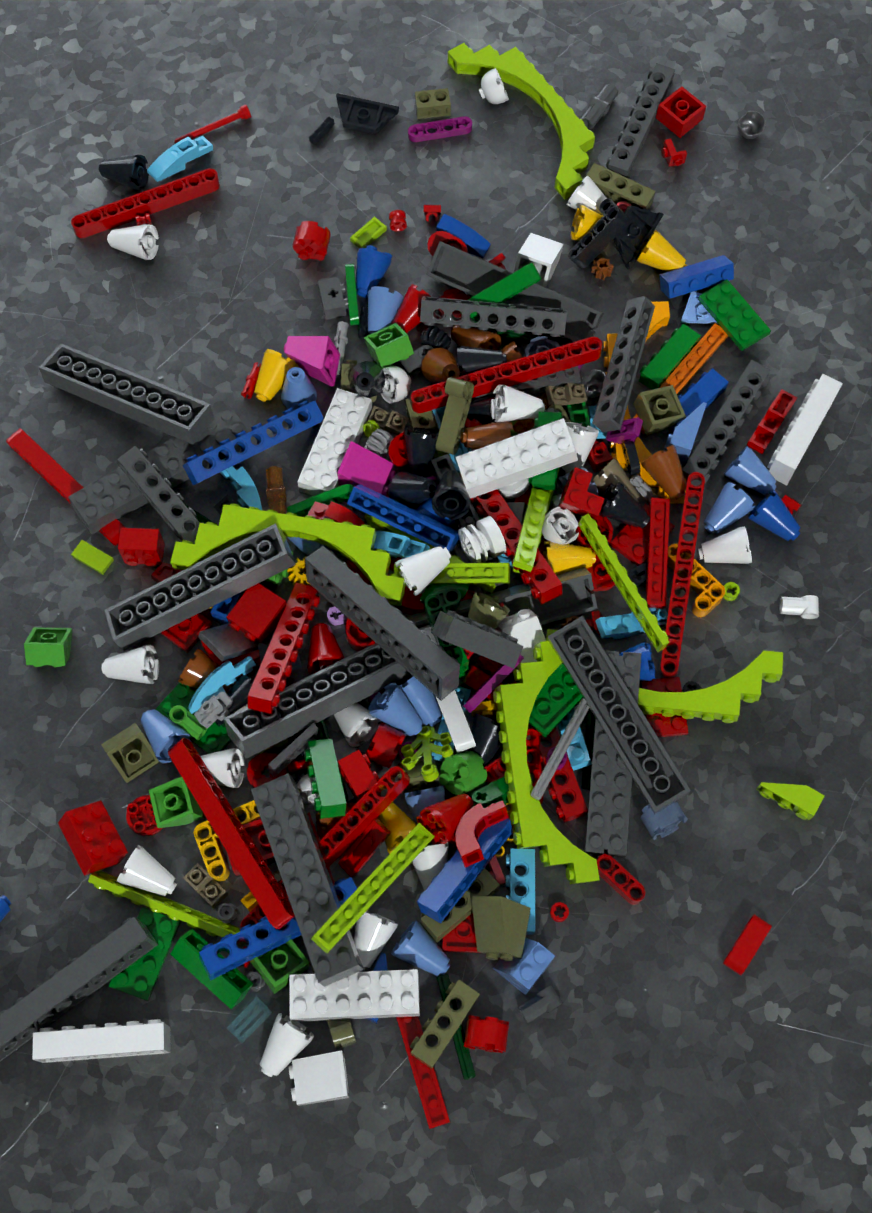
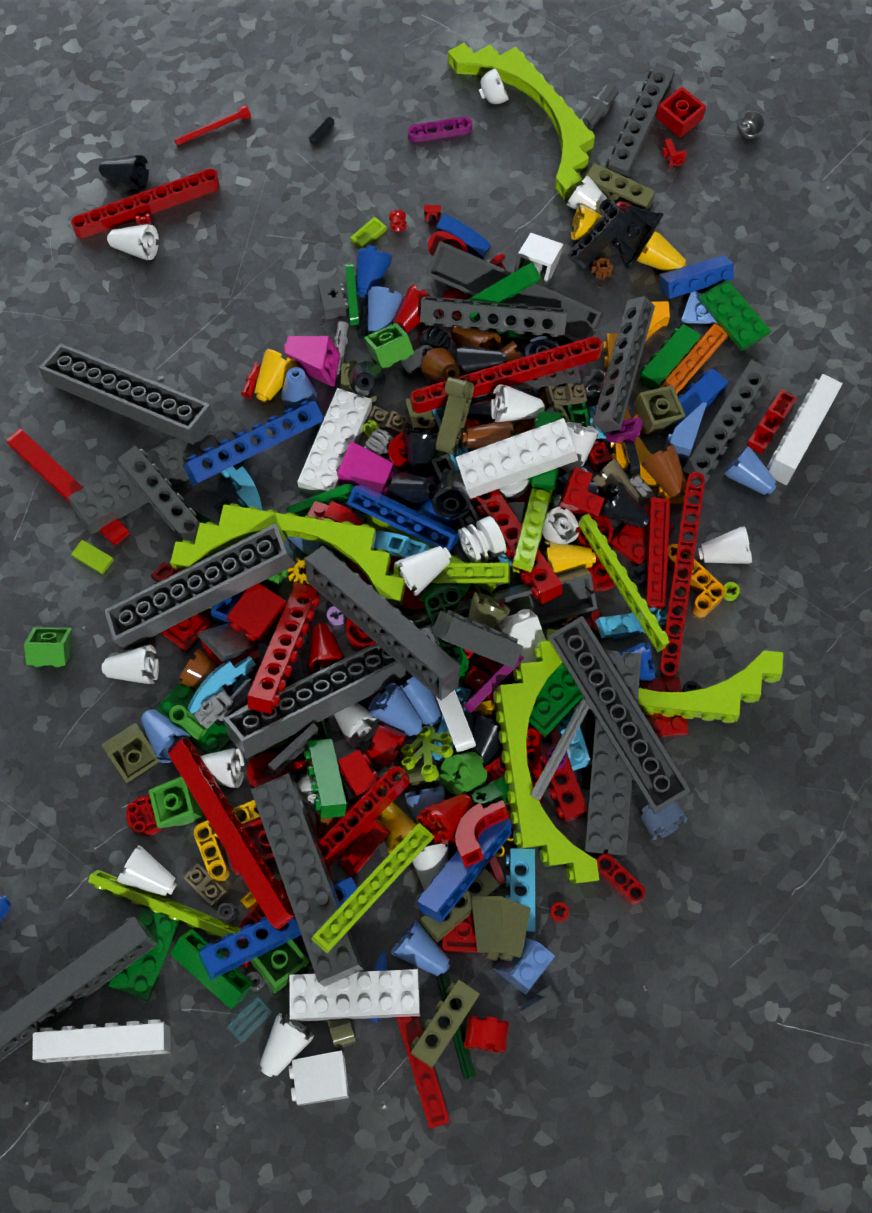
red brick [58,800,128,876] -> none
red brick [118,528,165,567] -> none
medium azure slope [147,136,213,182] -> none
clear orange piece [266,466,287,514] -> none
red brick [293,221,331,261] -> none
black wing [336,93,399,134] -> none
white cone [354,911,398,970] -> none
white cylinder [380,366,411,404] -> none
olive brick [415,88,451,119] -> none
medium blue cone [704,482,755,534] -> none
red beam [723,914,772,976] -> none
blue cone [748,490,801,541] -> none
lime slope [756,782,825,820] -> none
white piece [779,595,819,619] -> none
red tile [782,495,802,514] -> none

